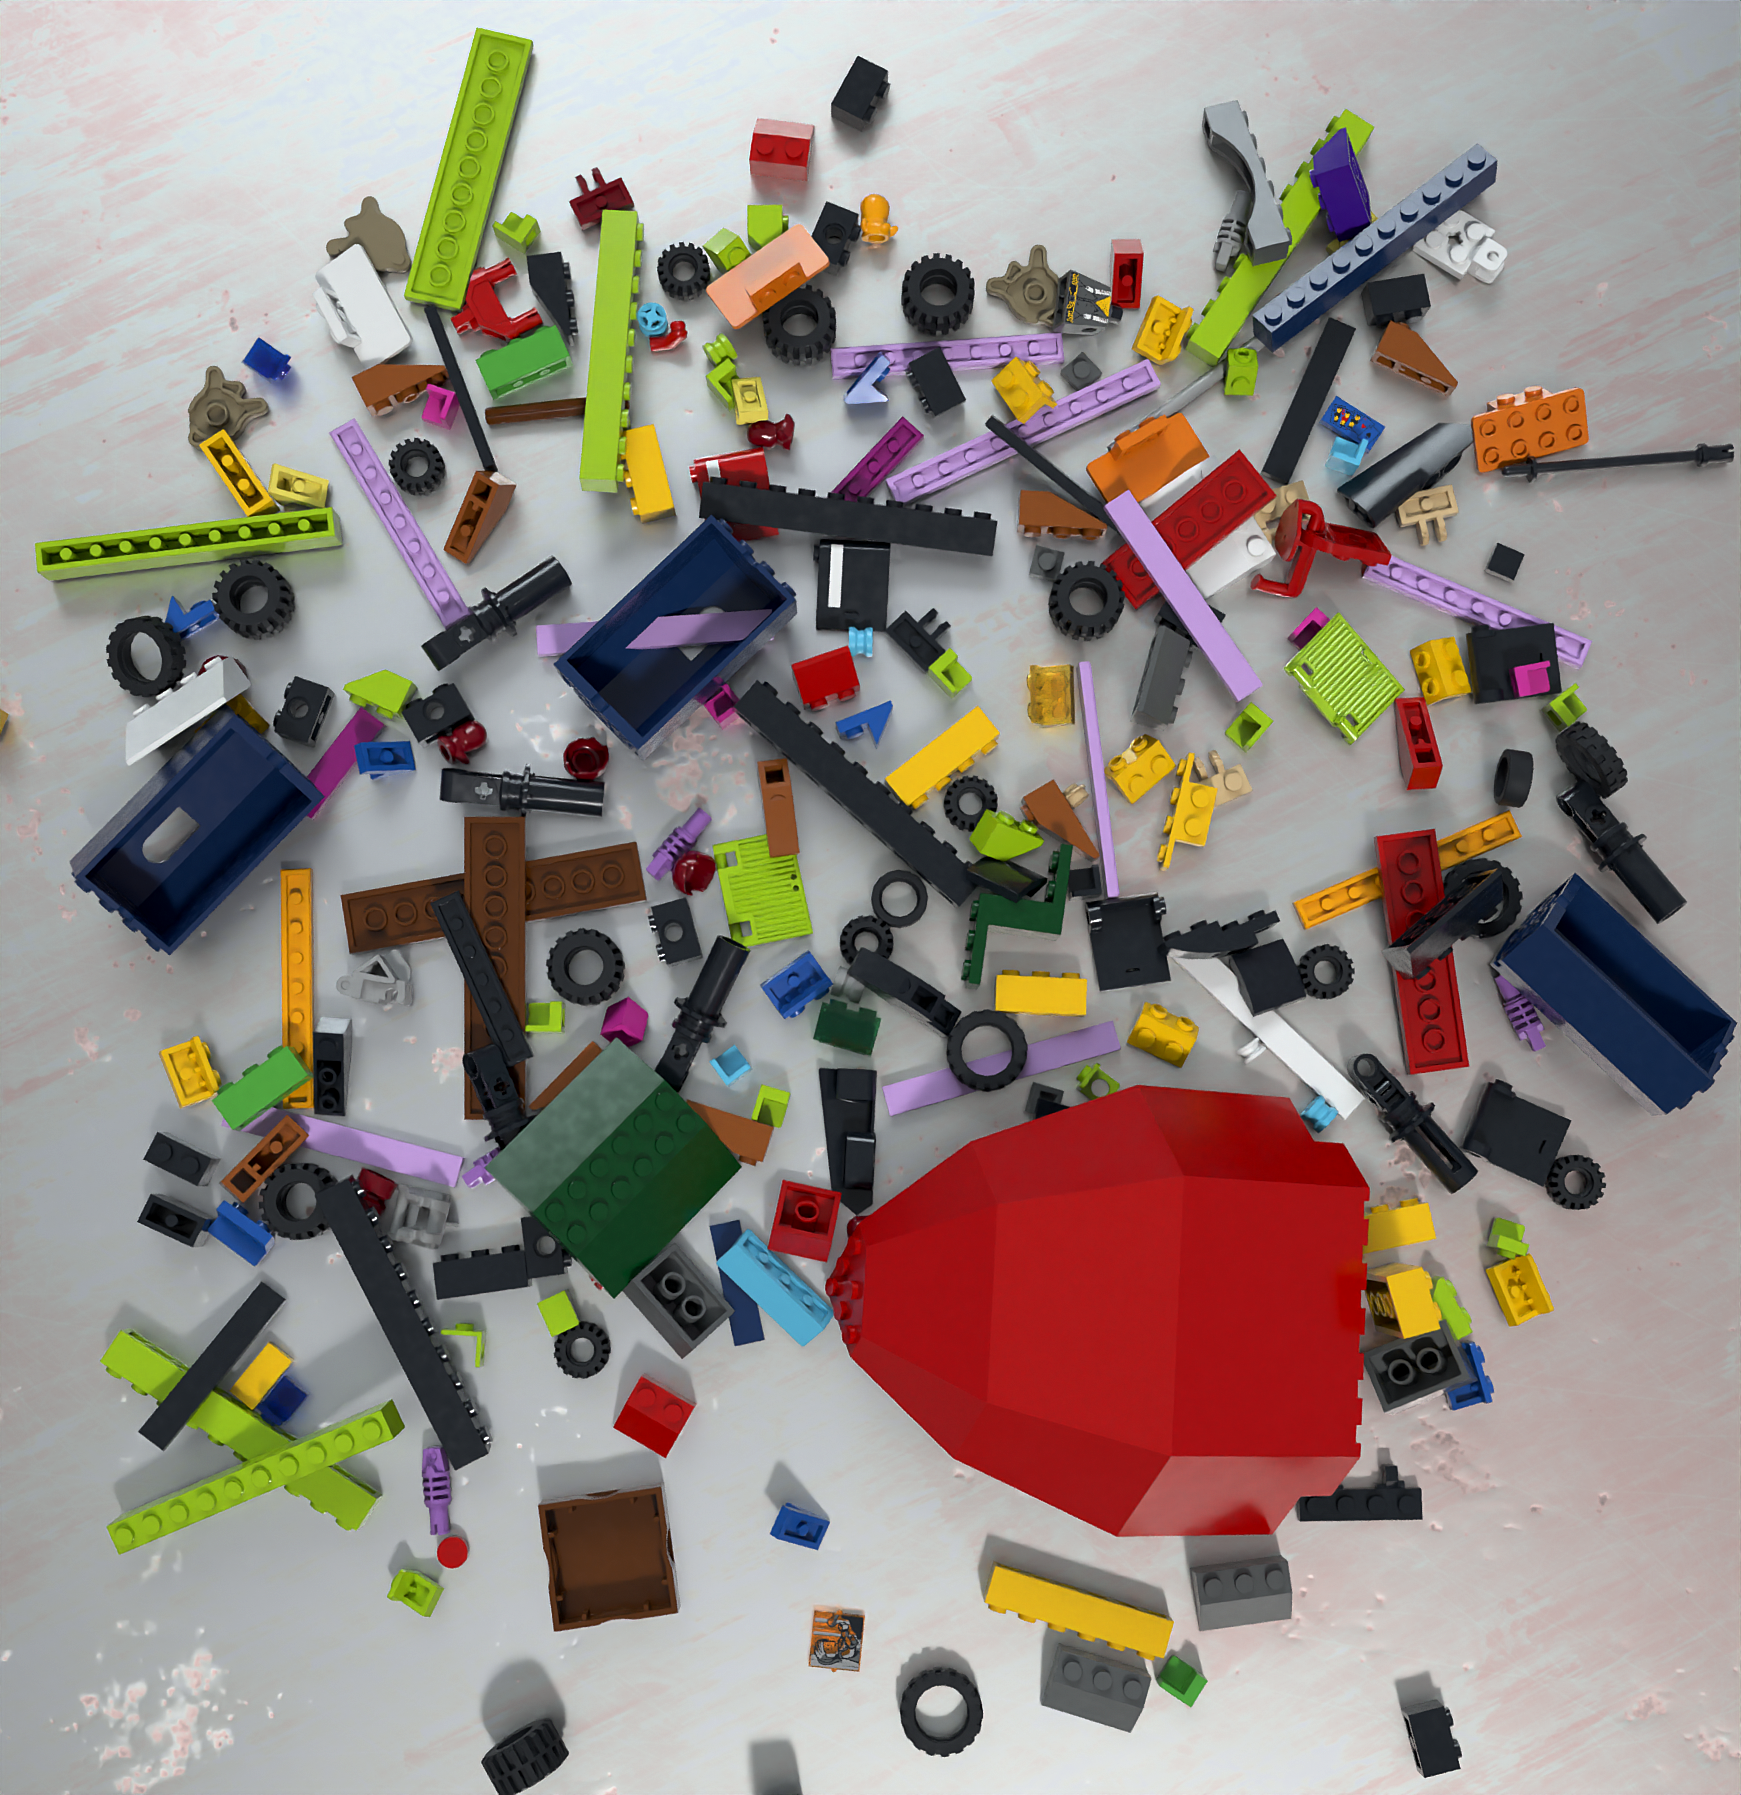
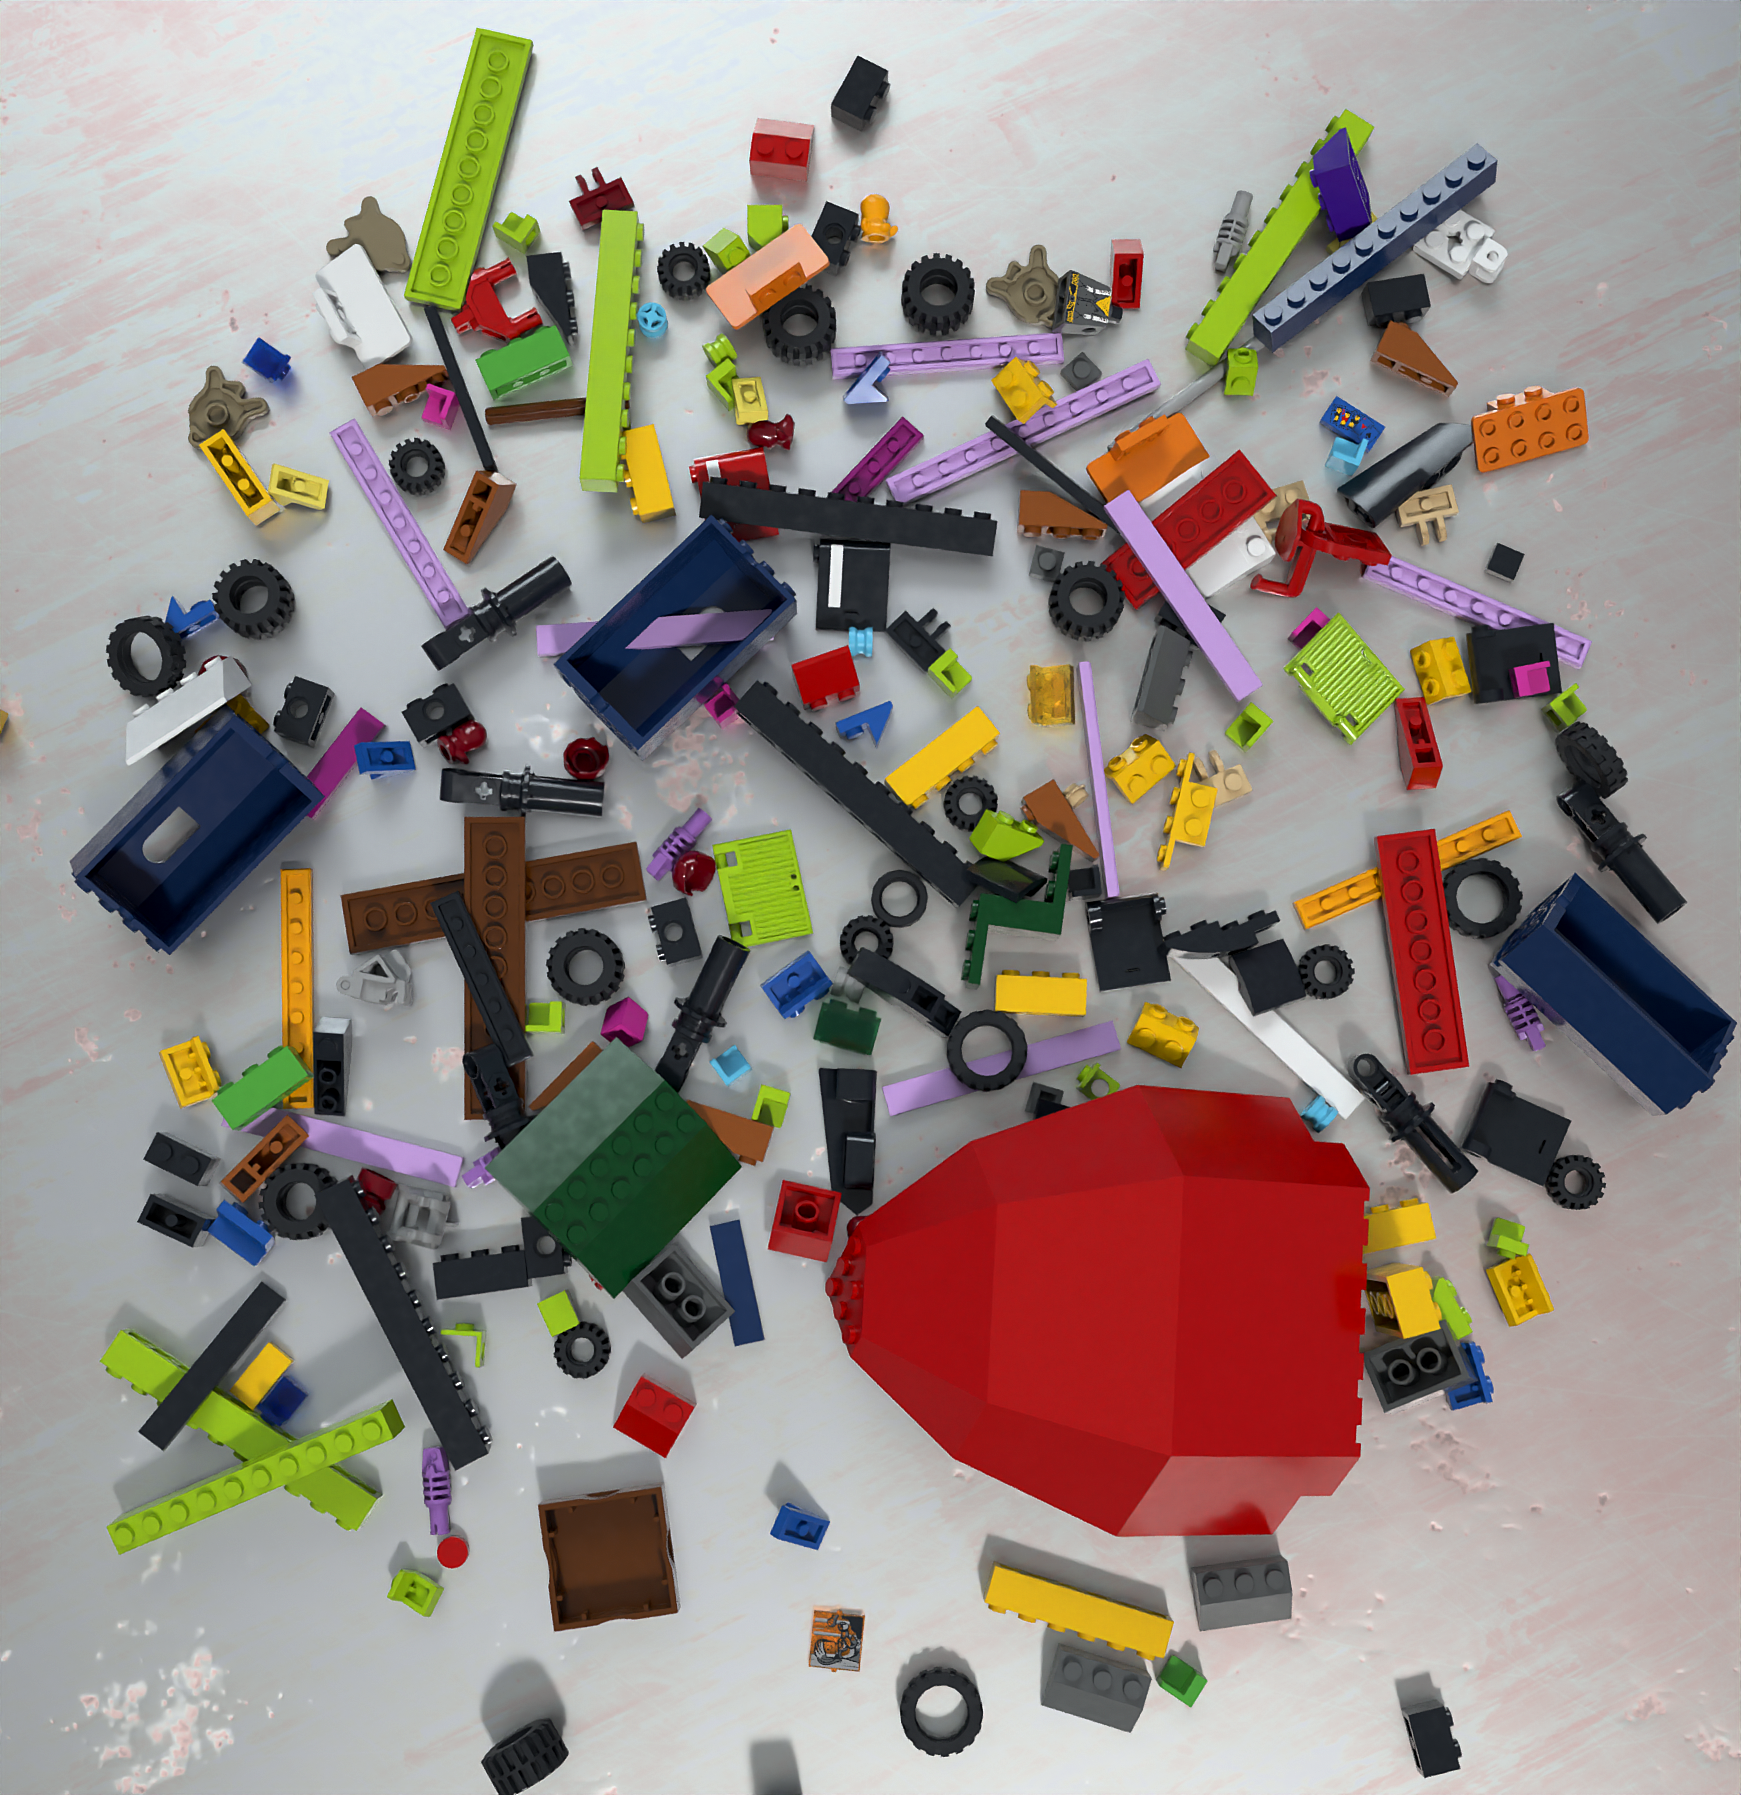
lime brick [35,507,342,581] -> none
lime slope [343,669,418,720] -> none
red arm [649,321,688,352] -> none
medium azure panel [716,1229,834,1346] -> none
dark orange slope [757,758,800,858] -> none
black brick [905,347,966,419] -> none
yellow bracket [1131,295,1194,365] -> none
arch [1202,100,1292,266] -> none
white bush [1236,1036,1267,1065] -> none
black tile [1260,317,1356,485] -> none
black hinge [1297,1464,1423,1522] -> none
black slope [1381,869,1503,980] -> none
black tyre [1494,749,1534,808] -> none
black bar [1501,443,1734,483] -> none

